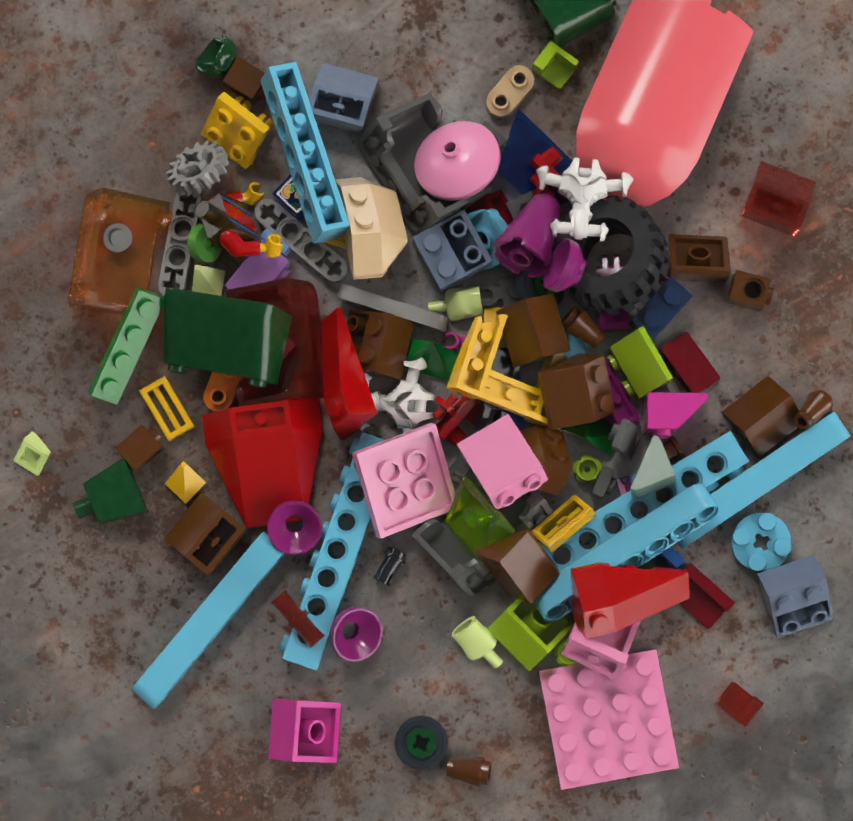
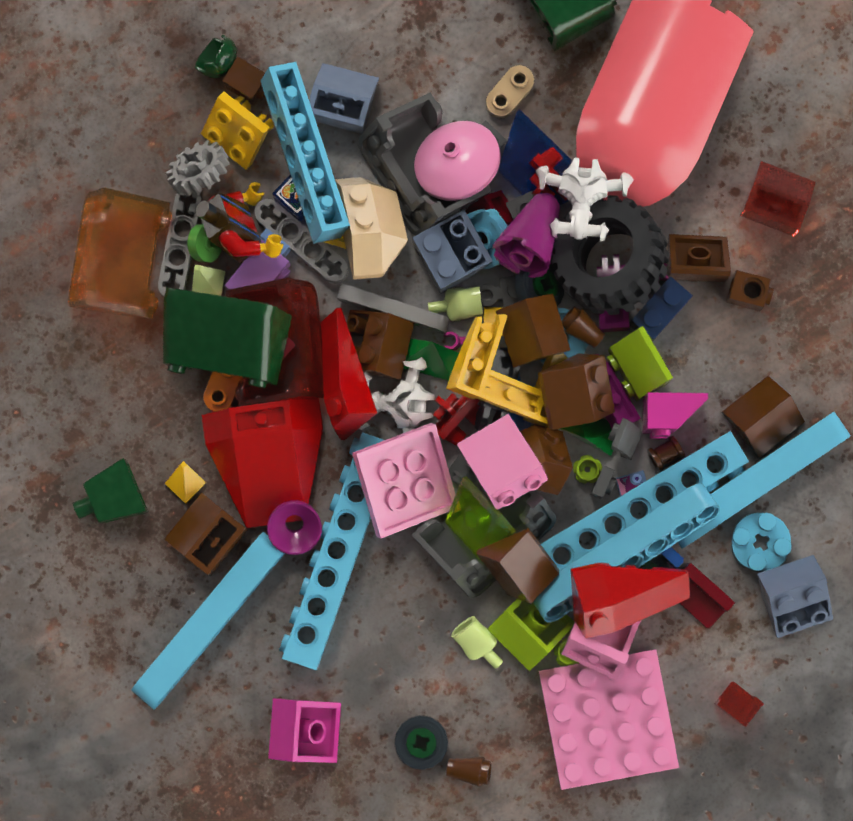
yellowish green slope [13,432,51,476] -> none
plate [88,286,164,405] -> none
dark grey plate [102,222,132,252] -> none
reddish brown brick [115,424,165,472] -> none
yellow tile [139,376,195,442] -> none
clear red pin [271,590,325,648] -> none
magenta piece [329,607,382,662] -> none
black pin [373,547,406,587] -> none
yellow tile [531,494,596,553] -> none
lime panel [532,41,579,90] -> none
magenta piece [543,238,586,292] -> none
sand green slope [630,435,676,499] -> none
dark red panel [658,332,720,393] -> none
reddish brown cone [794,390,833,430] -> none

